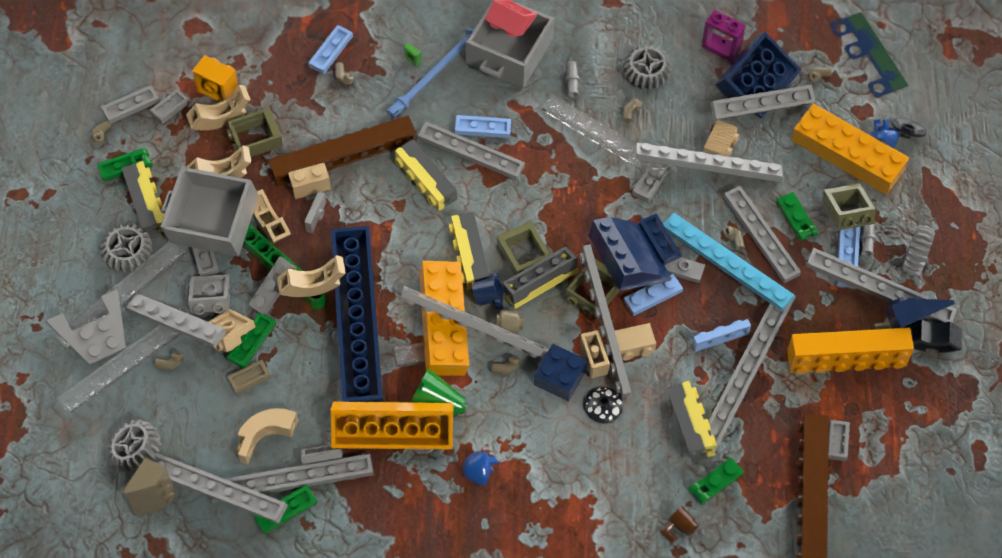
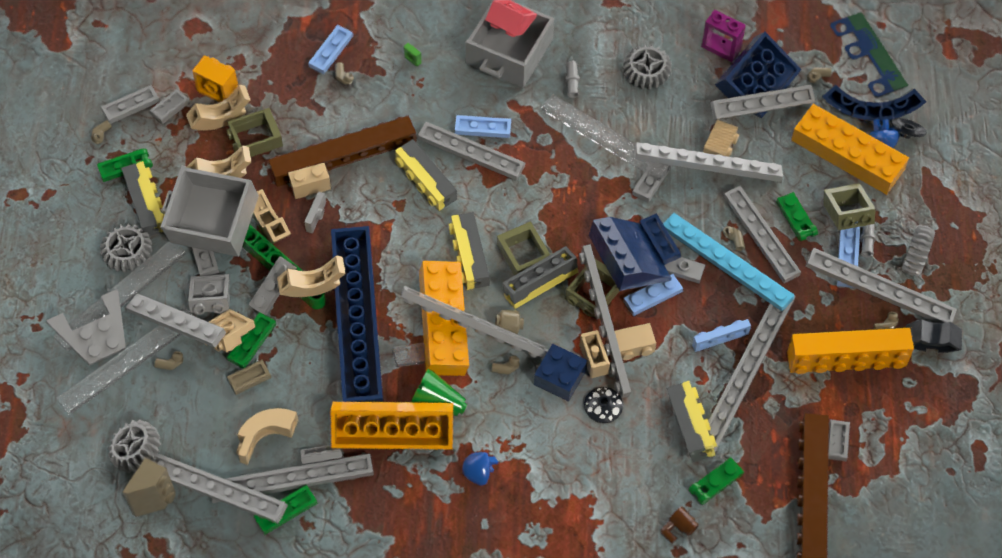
medium blue bar [386,27,476,119] -> none
dark blue piece [472,274,504,309] -> none
dark tan arm [622,98,642,123] -> none
dark blue slope [883,297,955,329] -> none
none -> dark blue brick [822,85,926,121]

